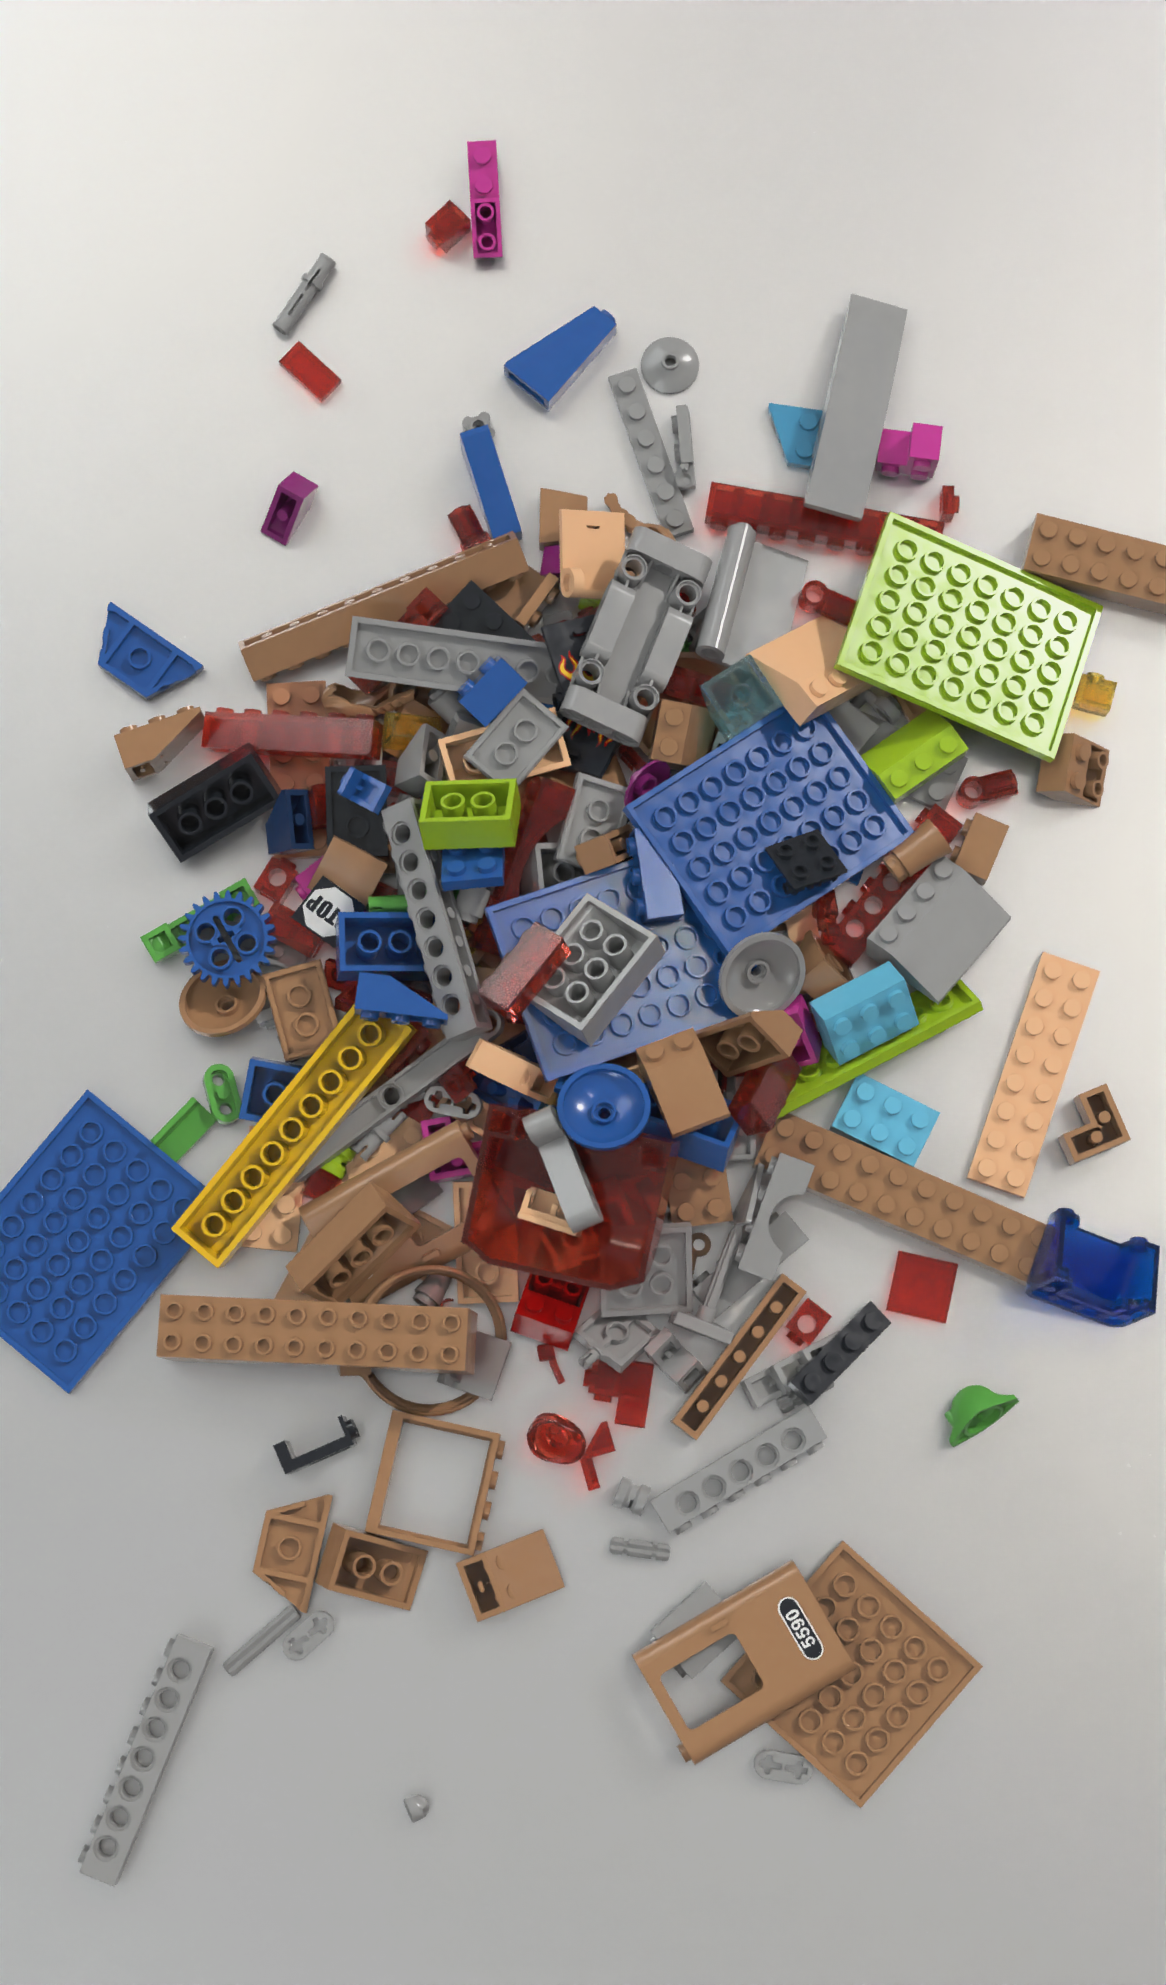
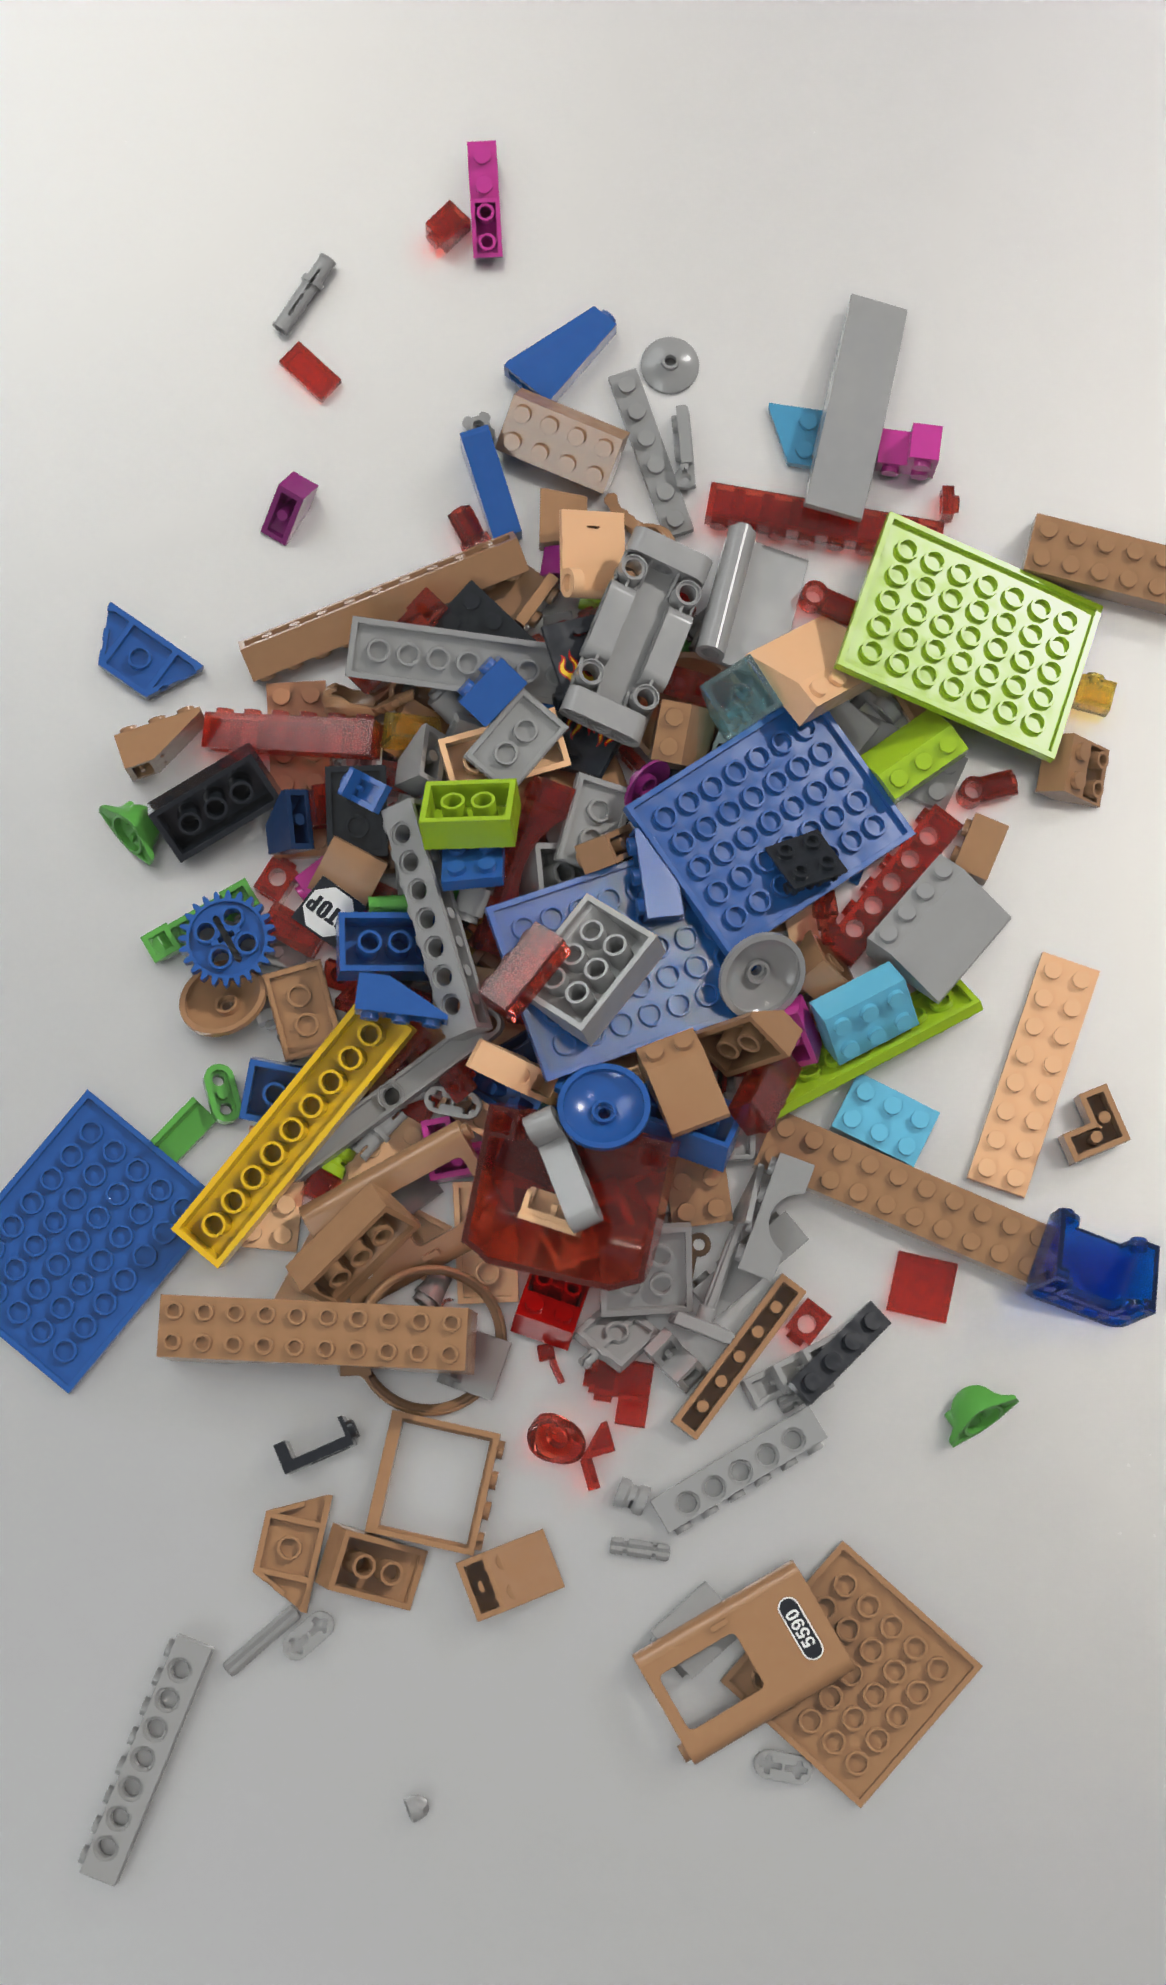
medium nougat plant [882,818,952,883] -> none
none -> bright green hat [99,801,160,865]
none -> medium nougat brick [495,388,630,494]

